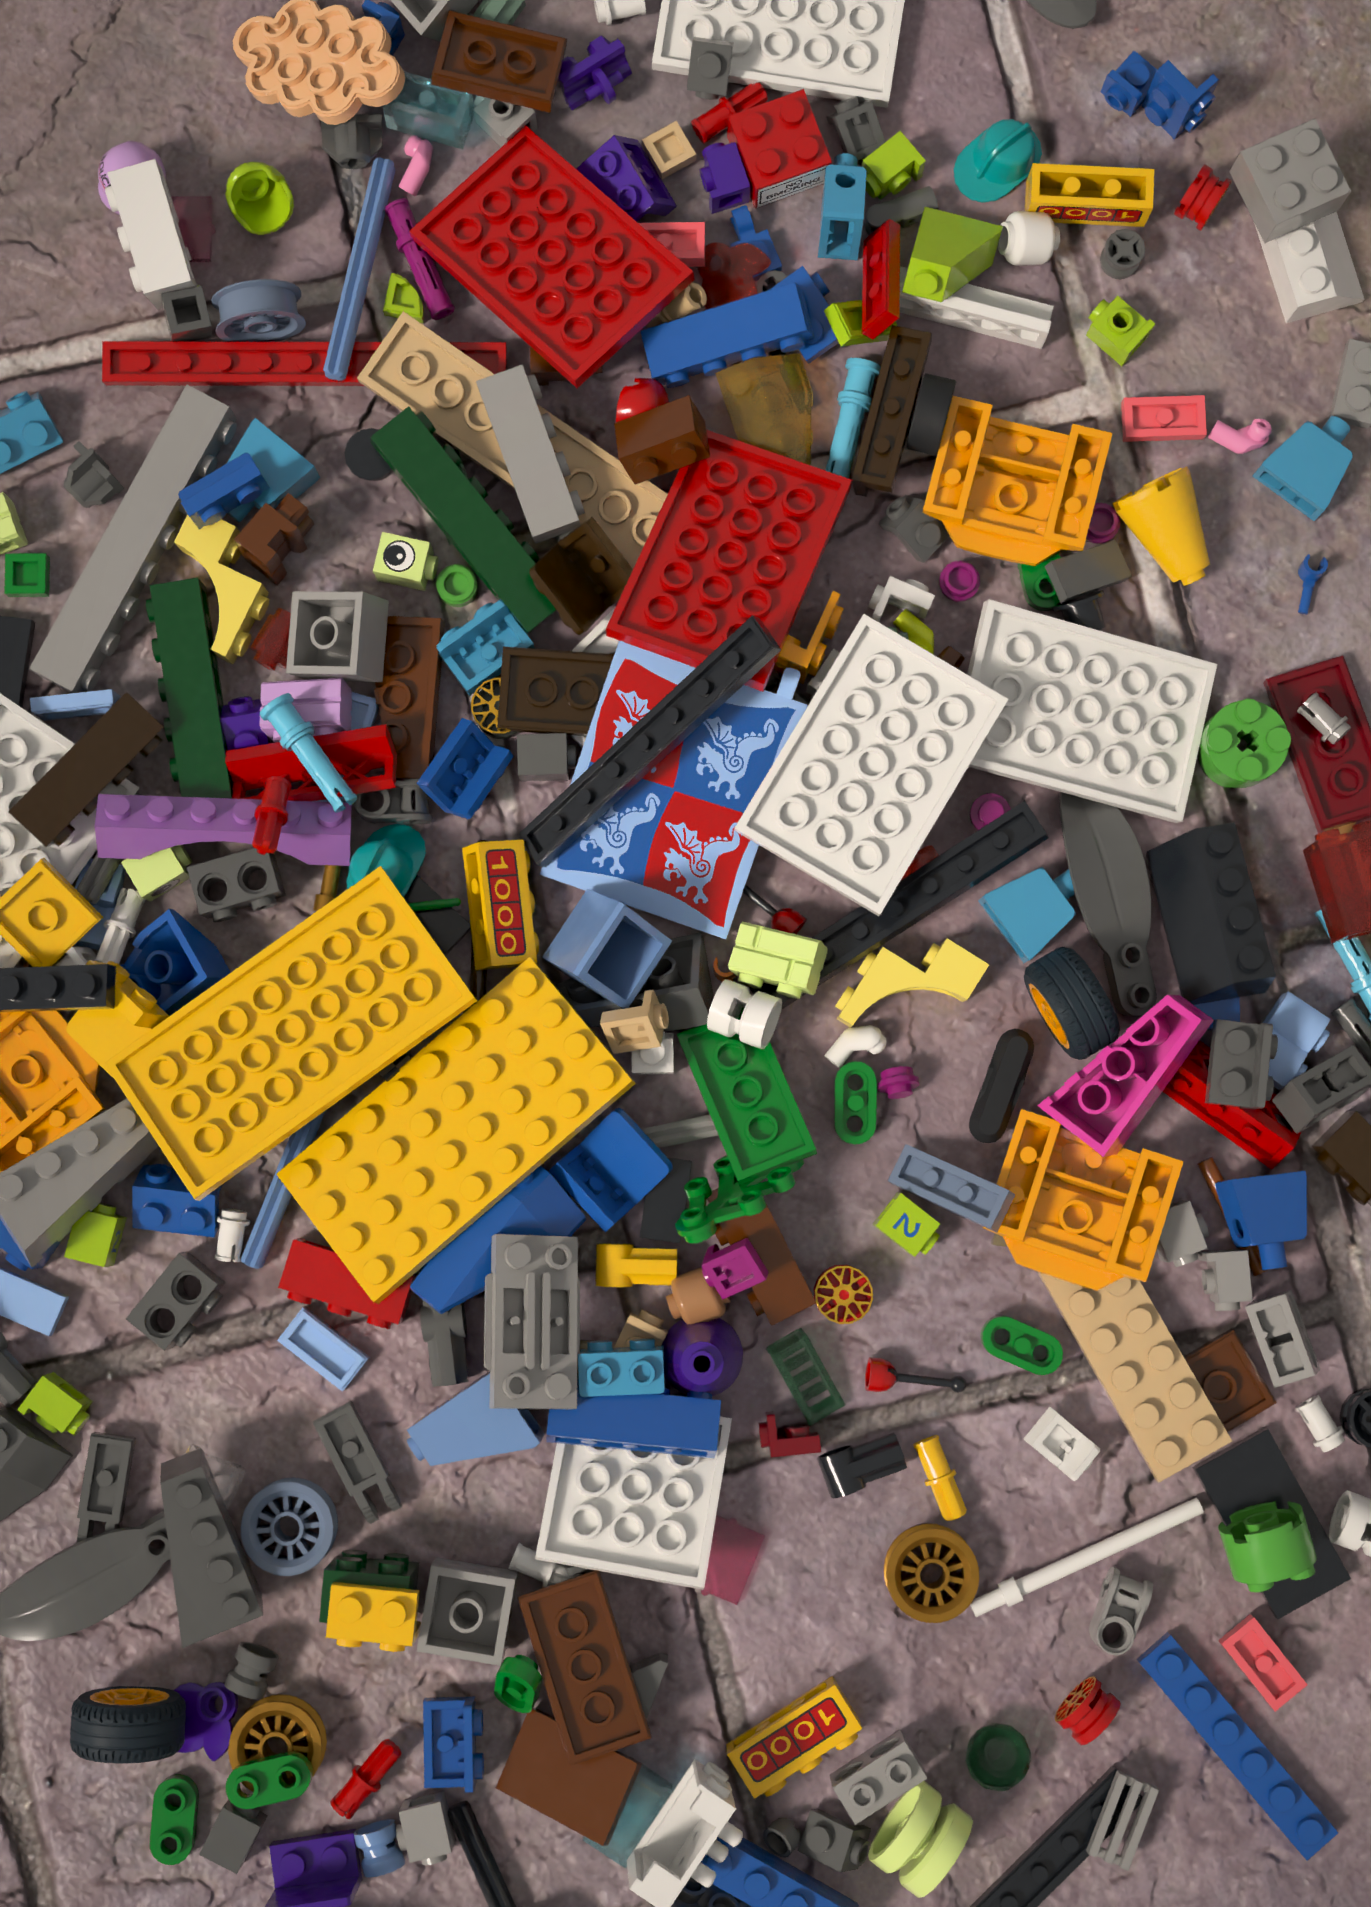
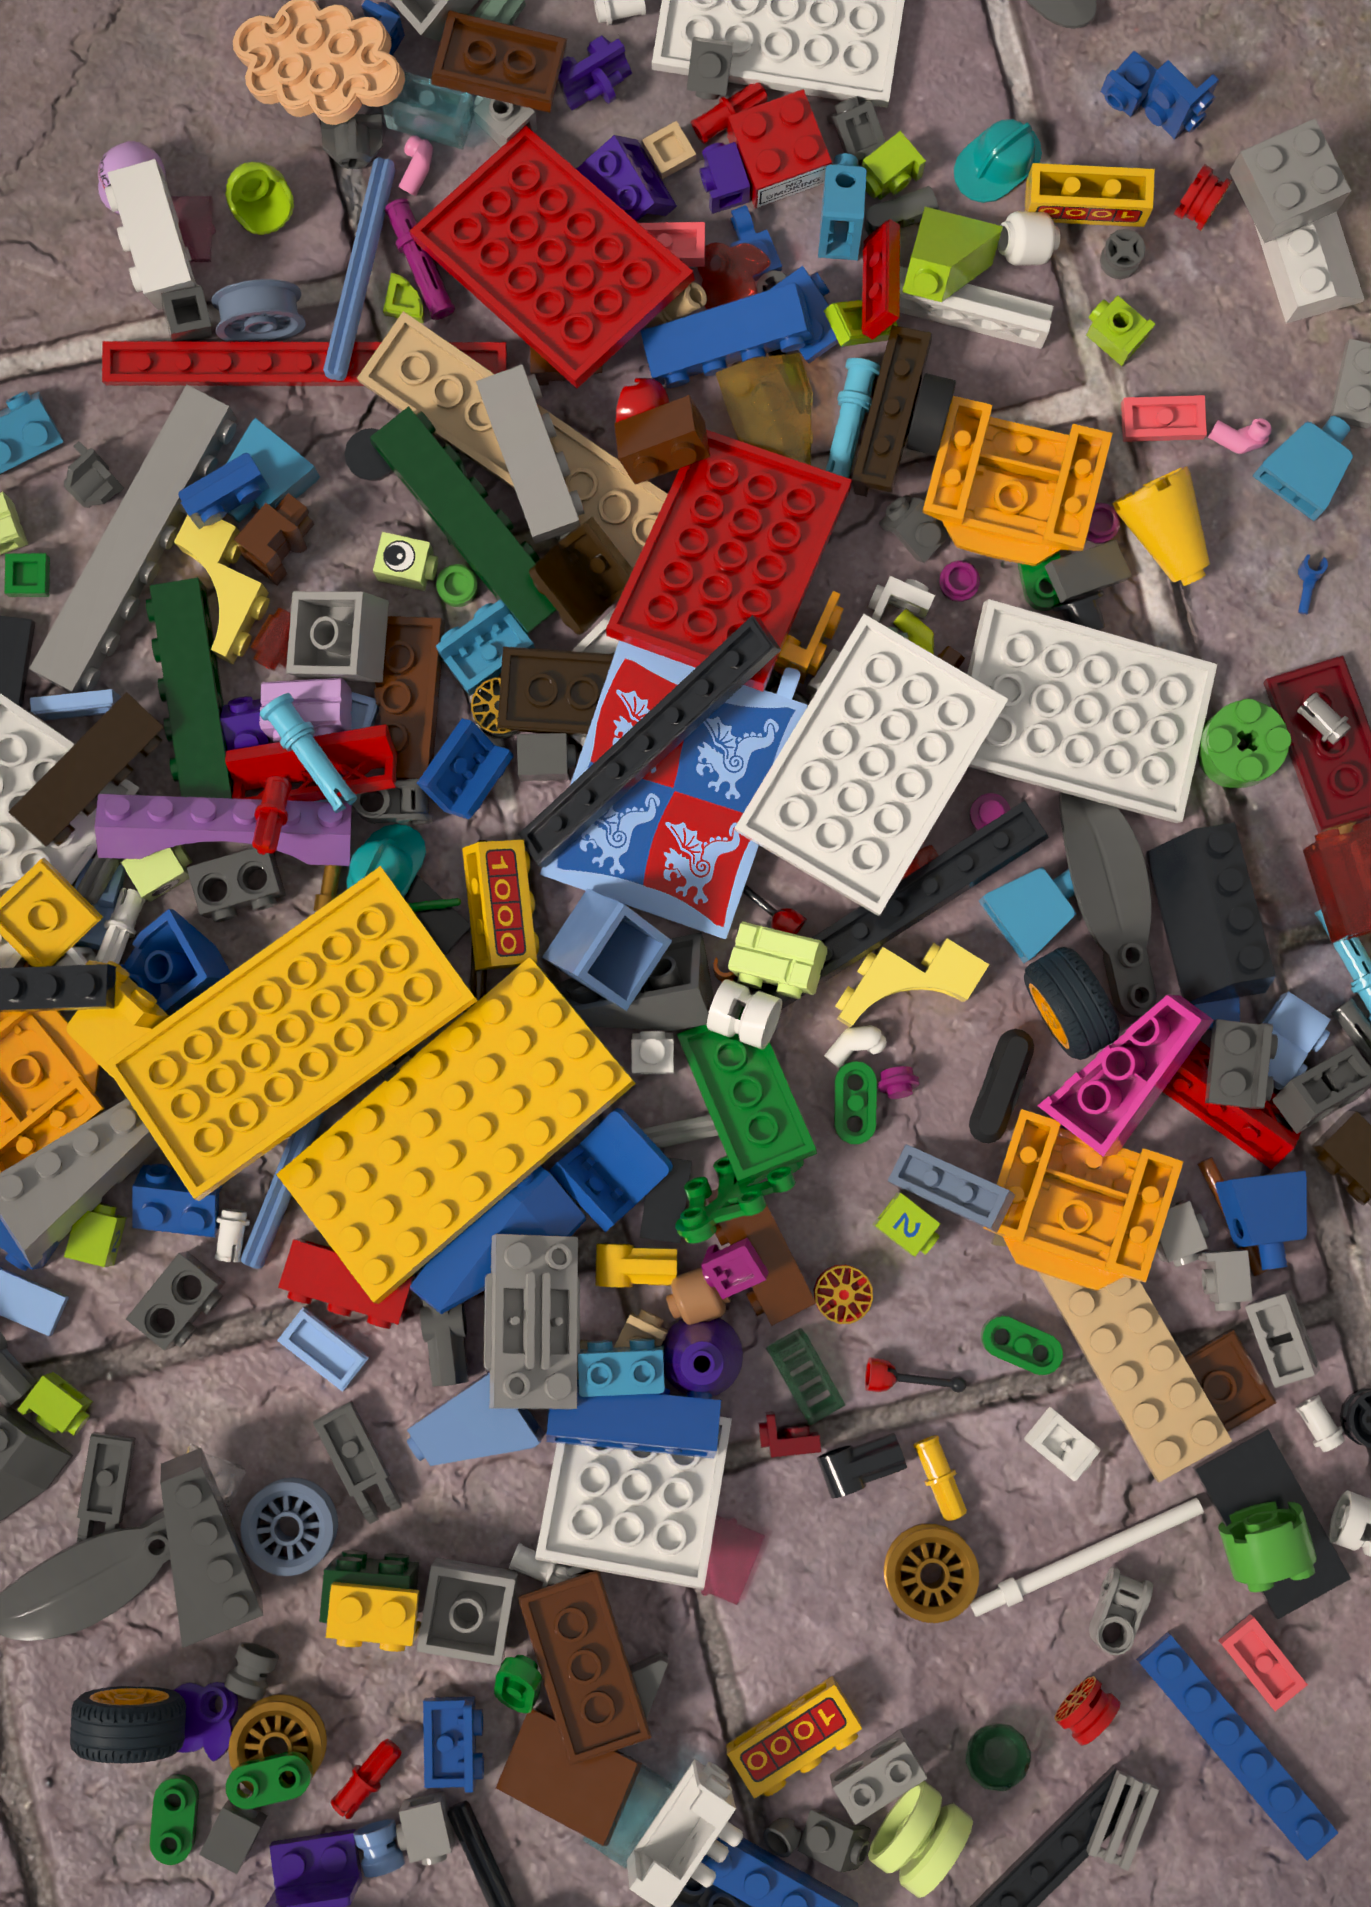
tan bracket [600,990,669,1054] -> none

